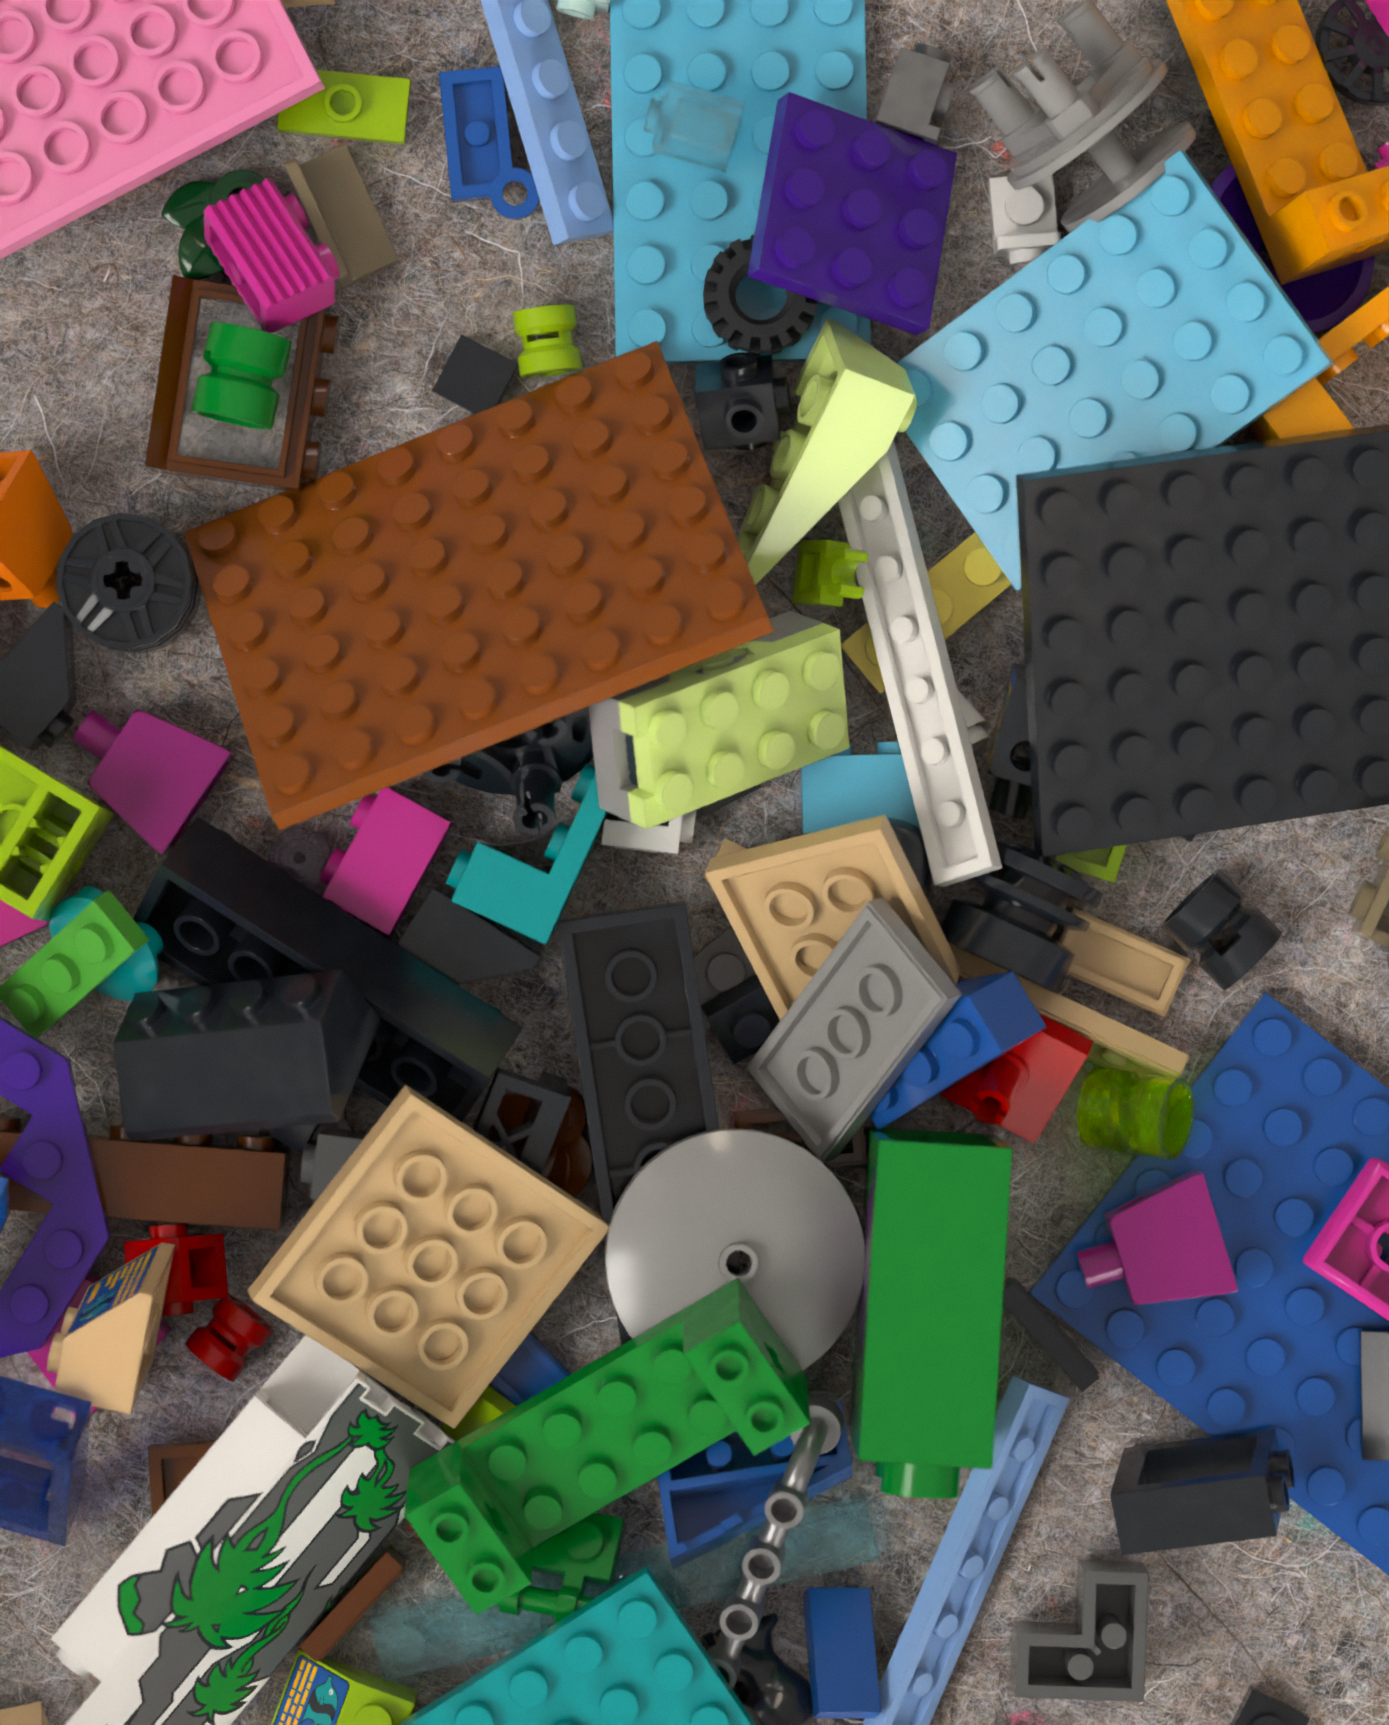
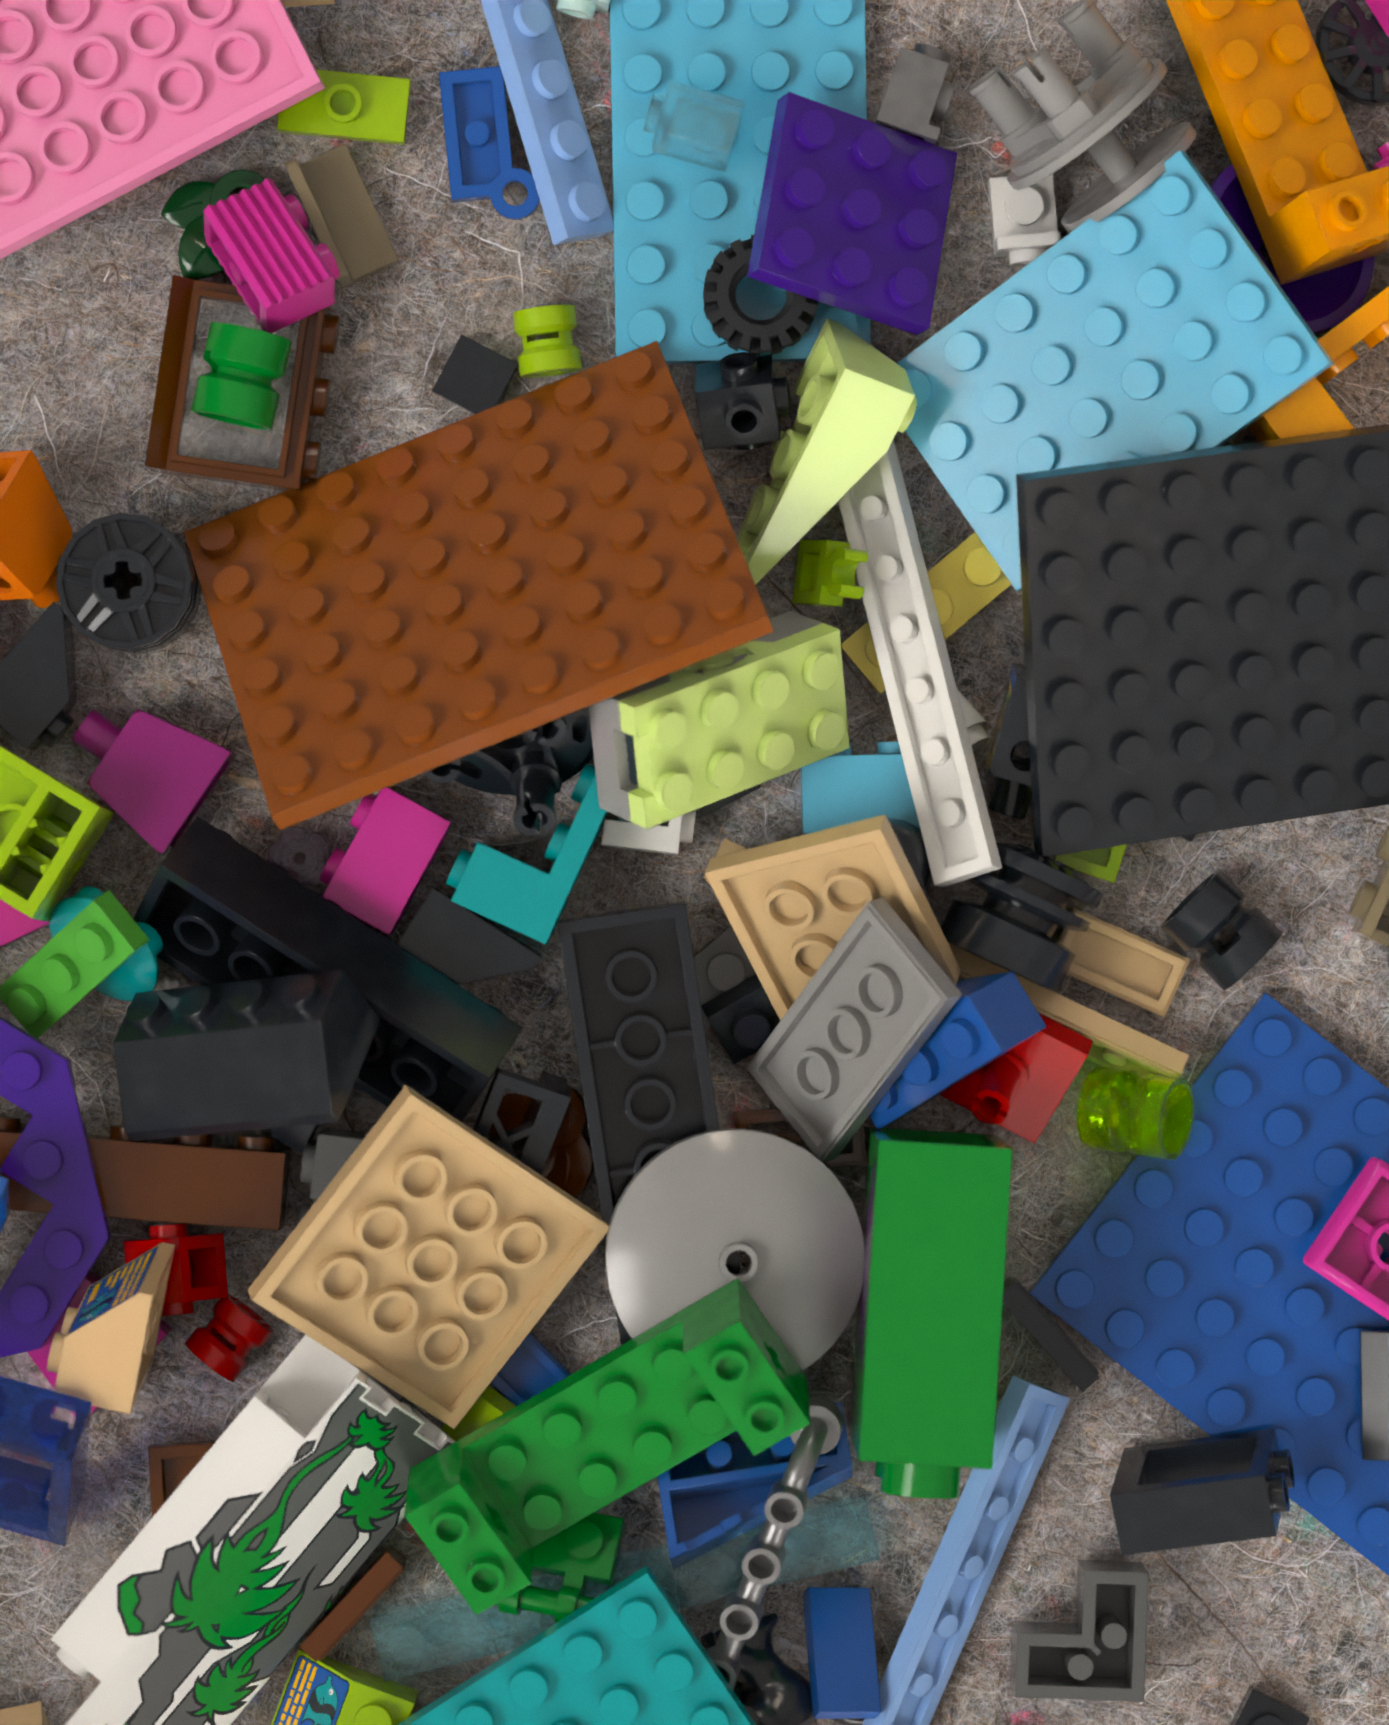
magenta torso [1076,1169,1239,1305] -> none

